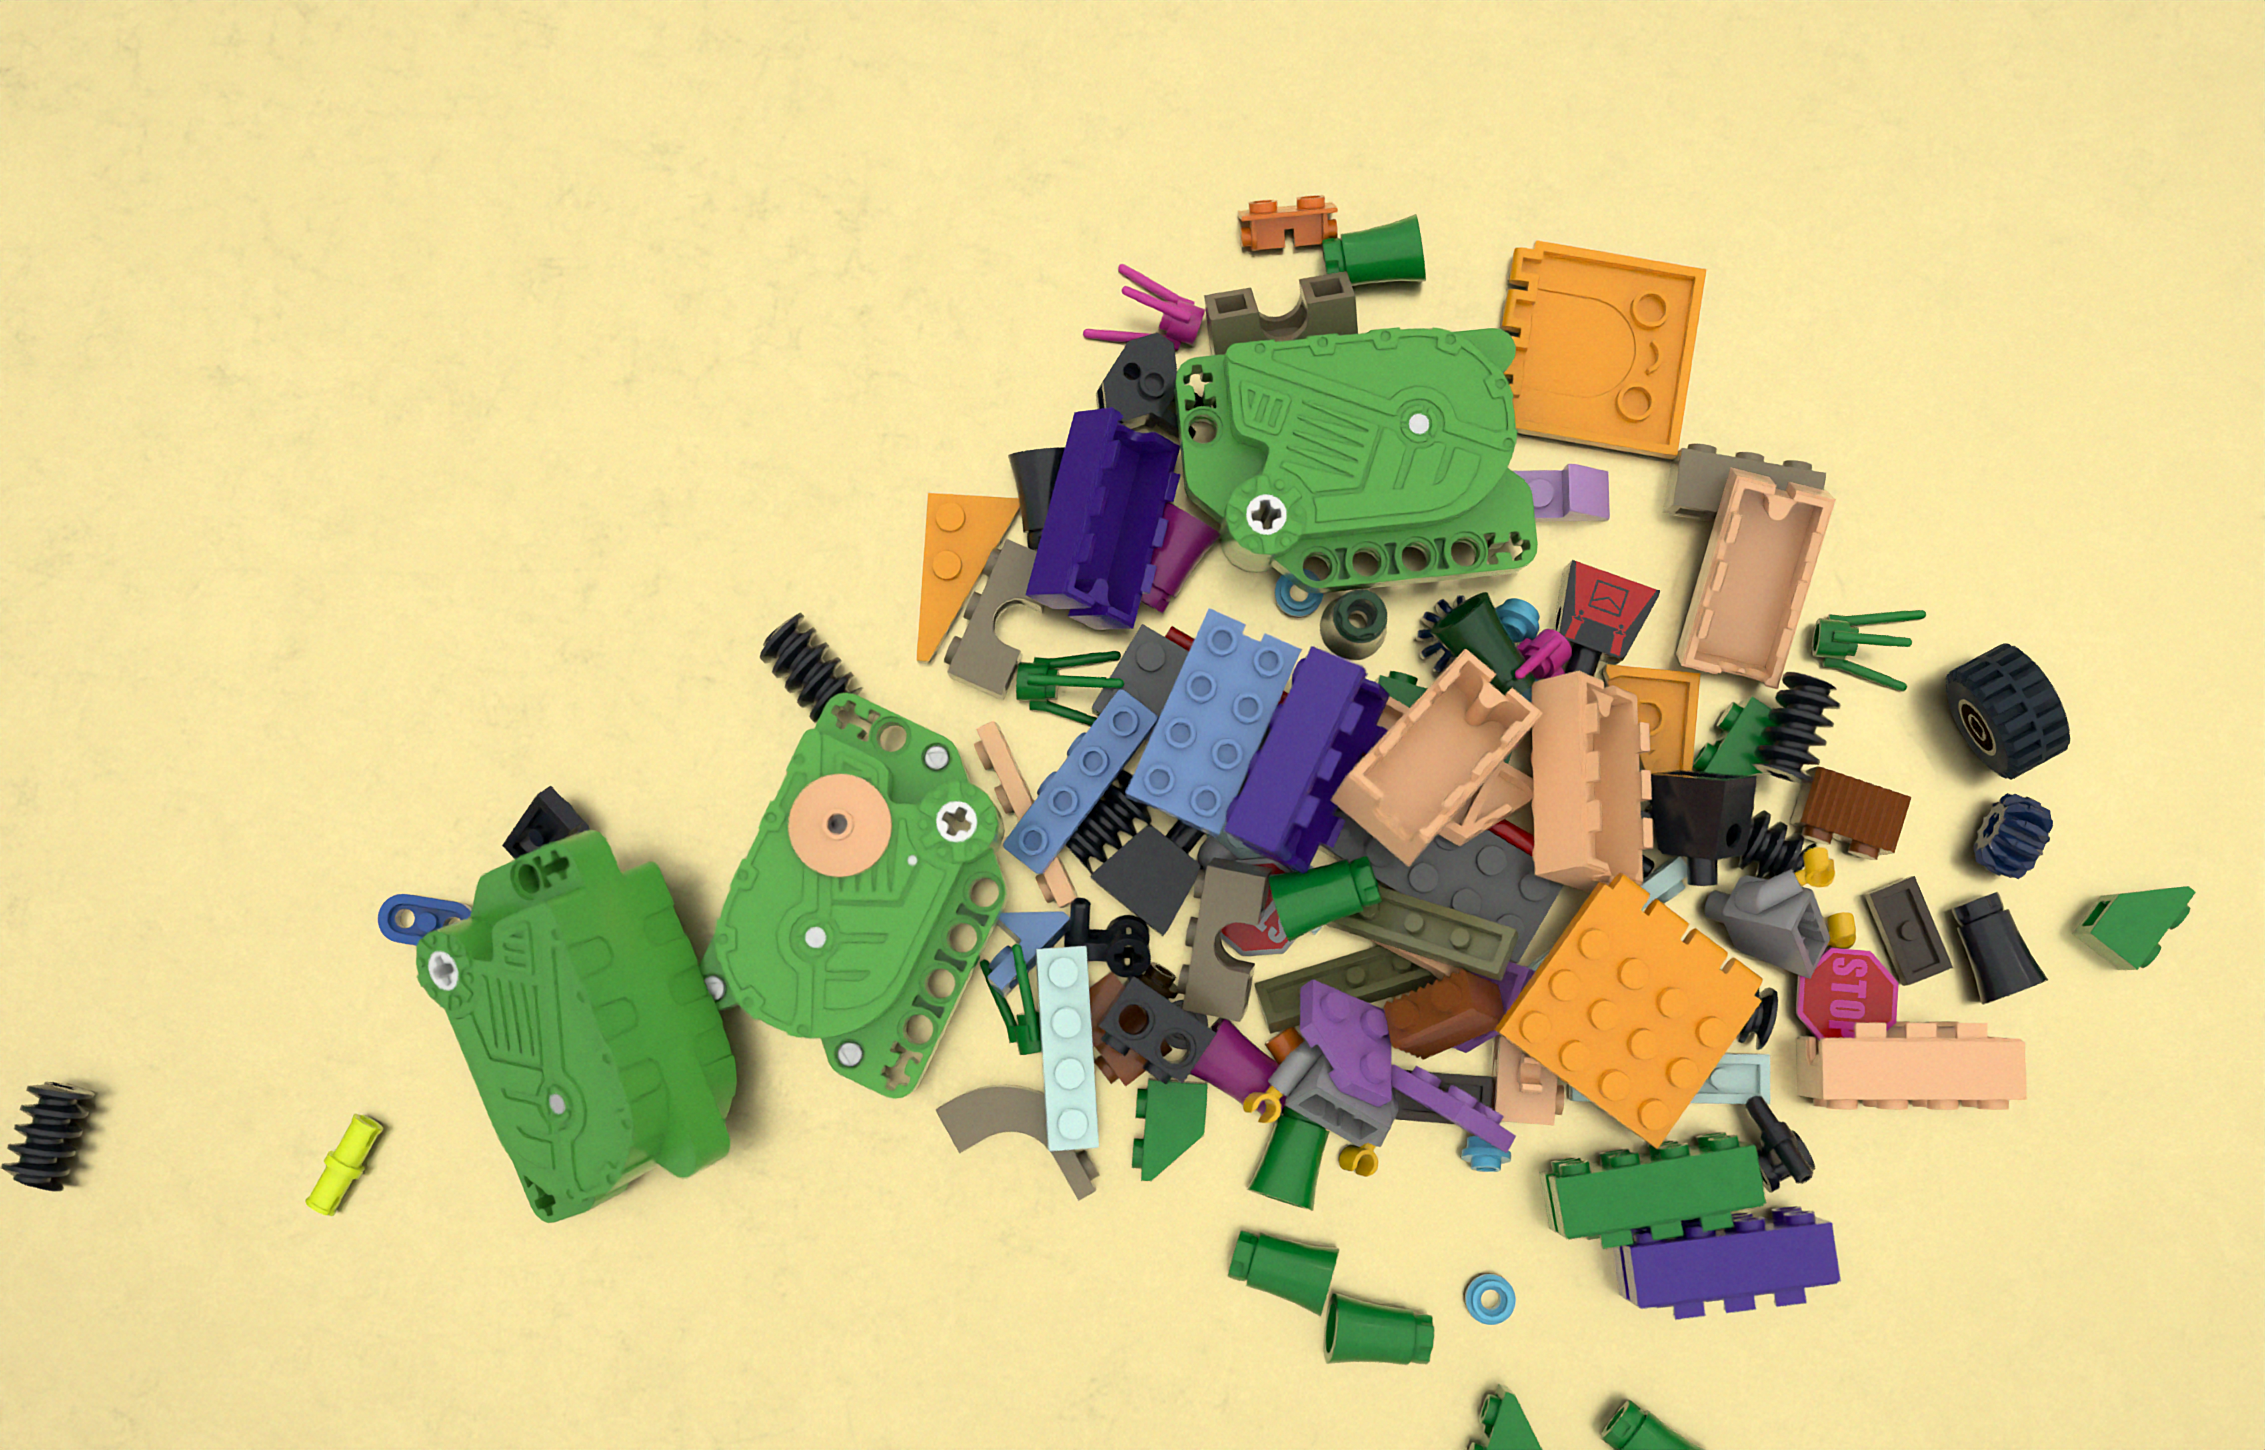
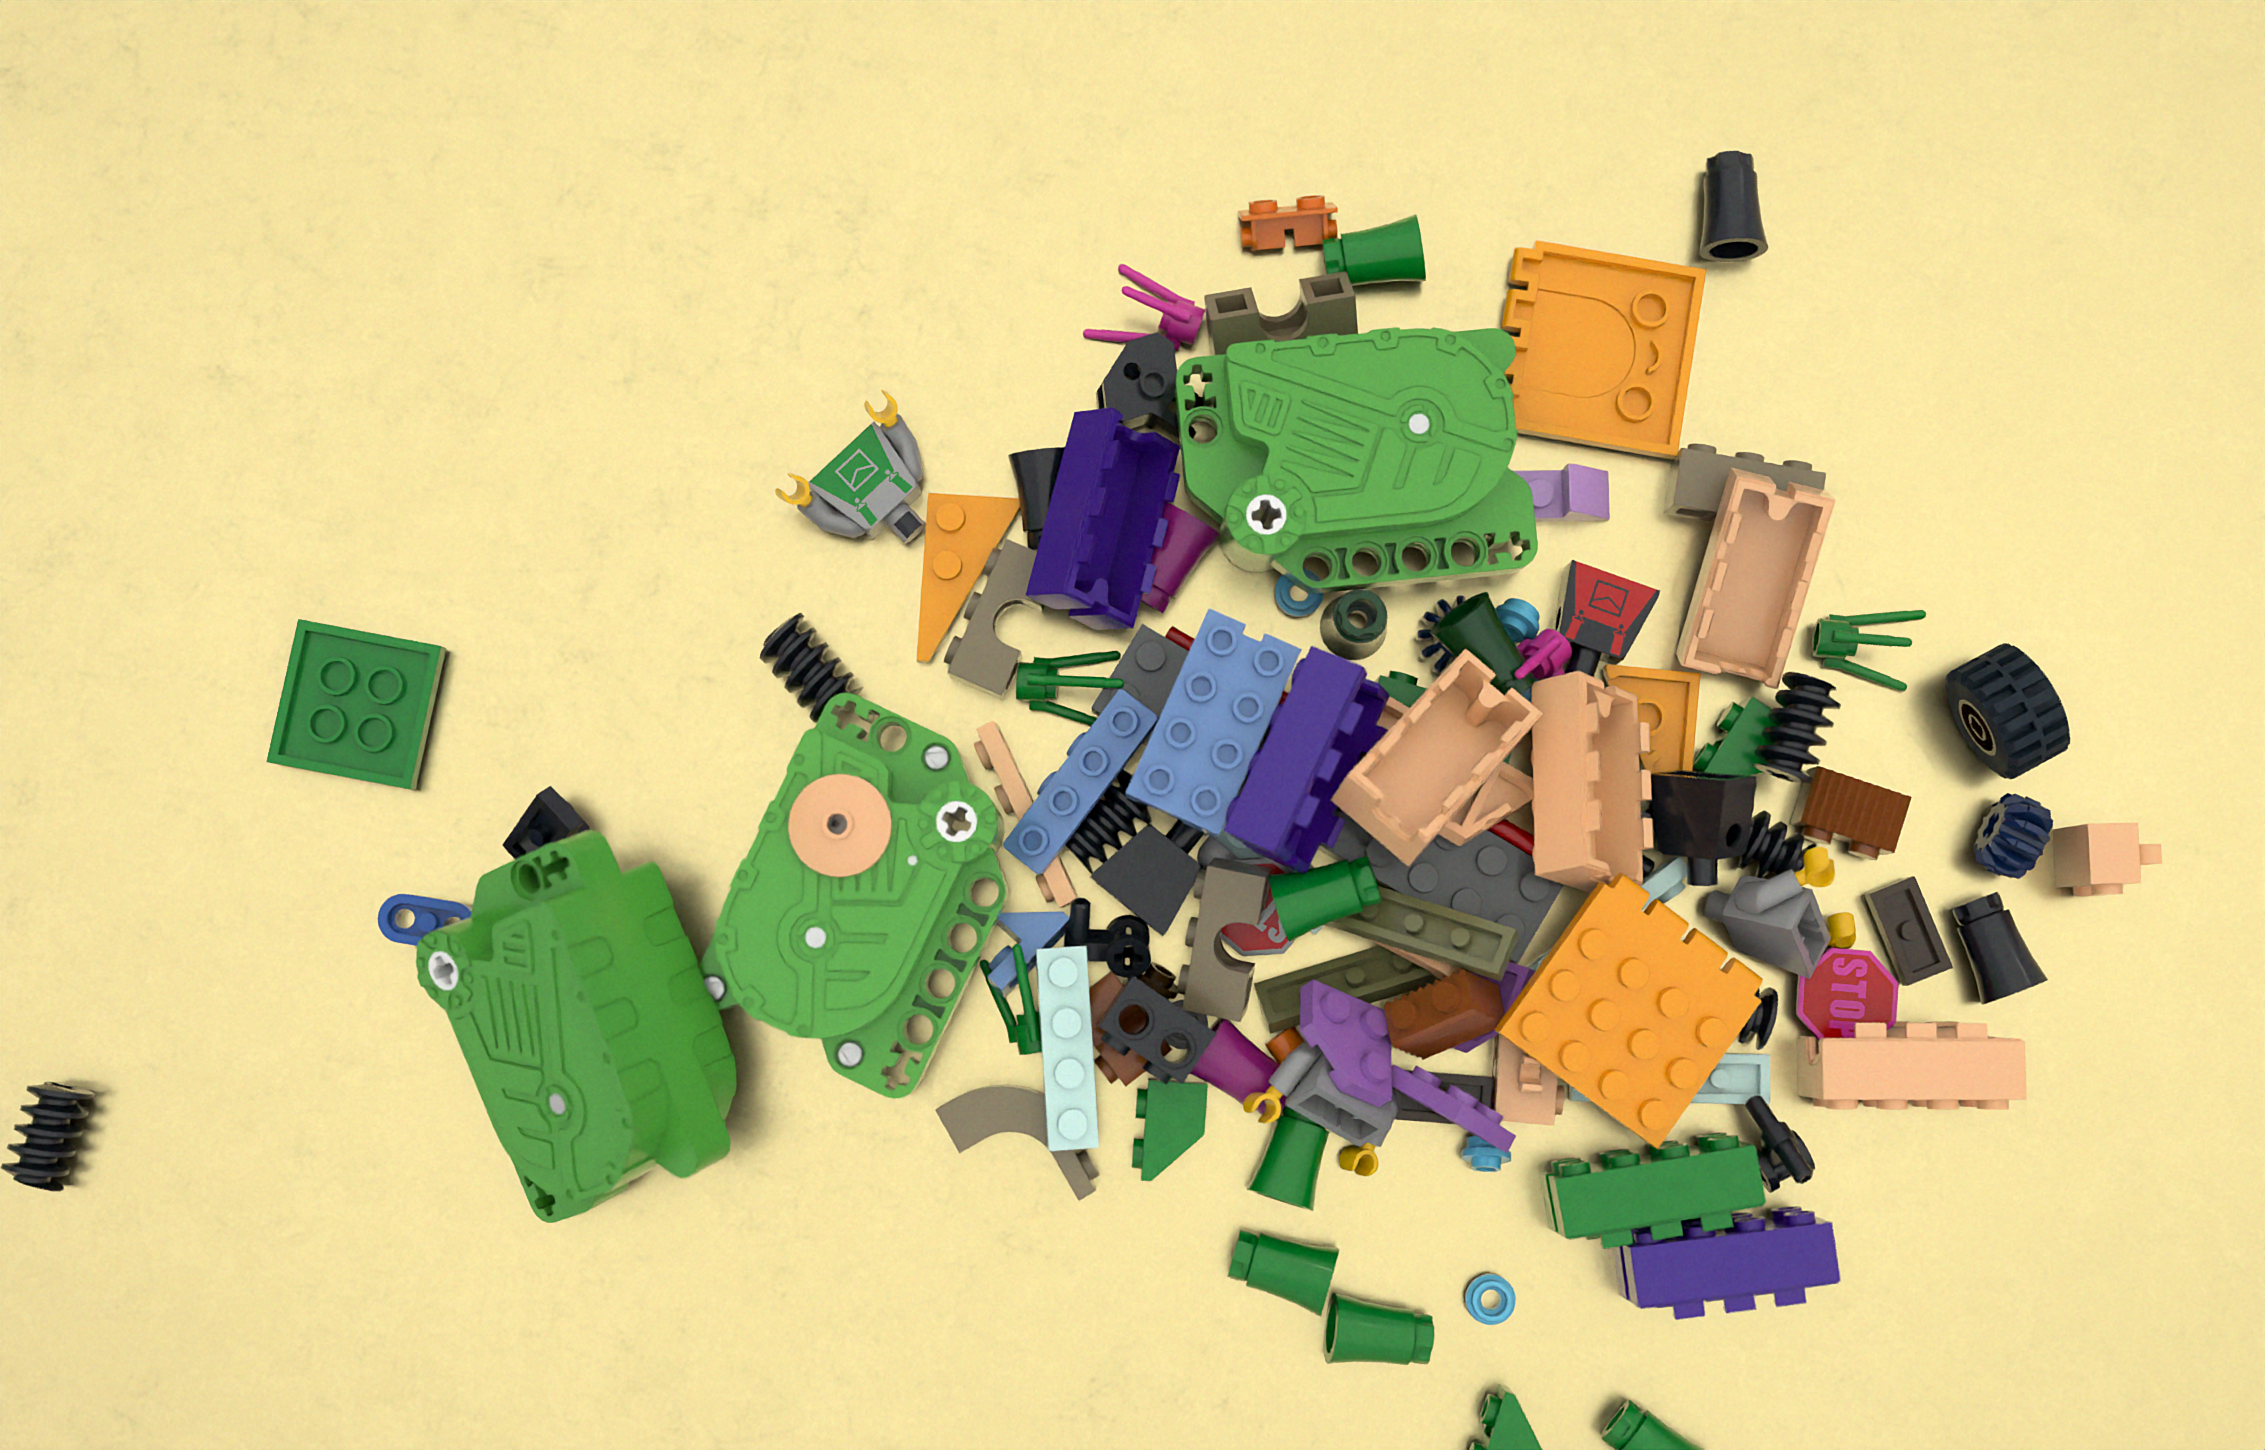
neon yellow pin [305,1113,383,1216] -> none
green slope [2072,886,2196,970] -> none
none -> green plate [266,619,446,791]
none -> torso [775,390,926,543]
none -> black plant [1700,150,1768,262]
none -> light nougat brick [2052,823,2162,897]

